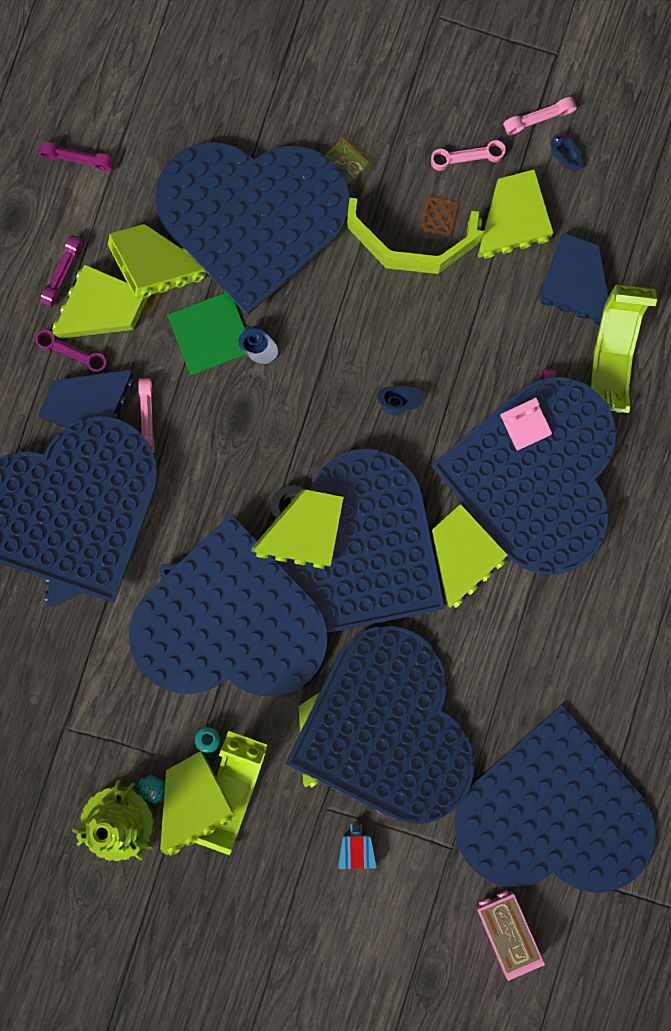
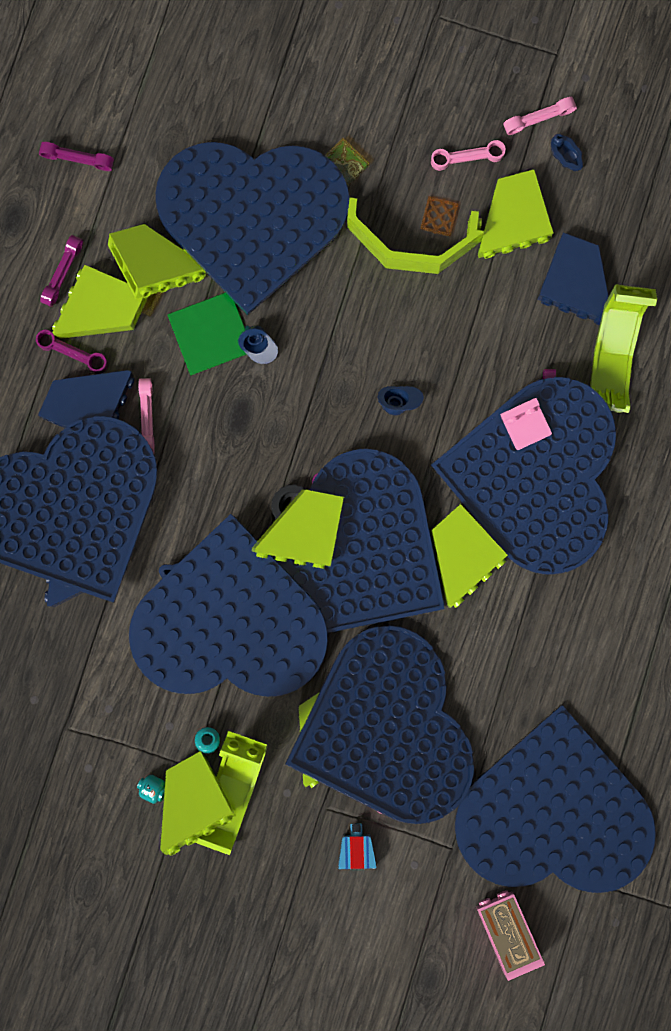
lime cone [72,780,155,861] -> none

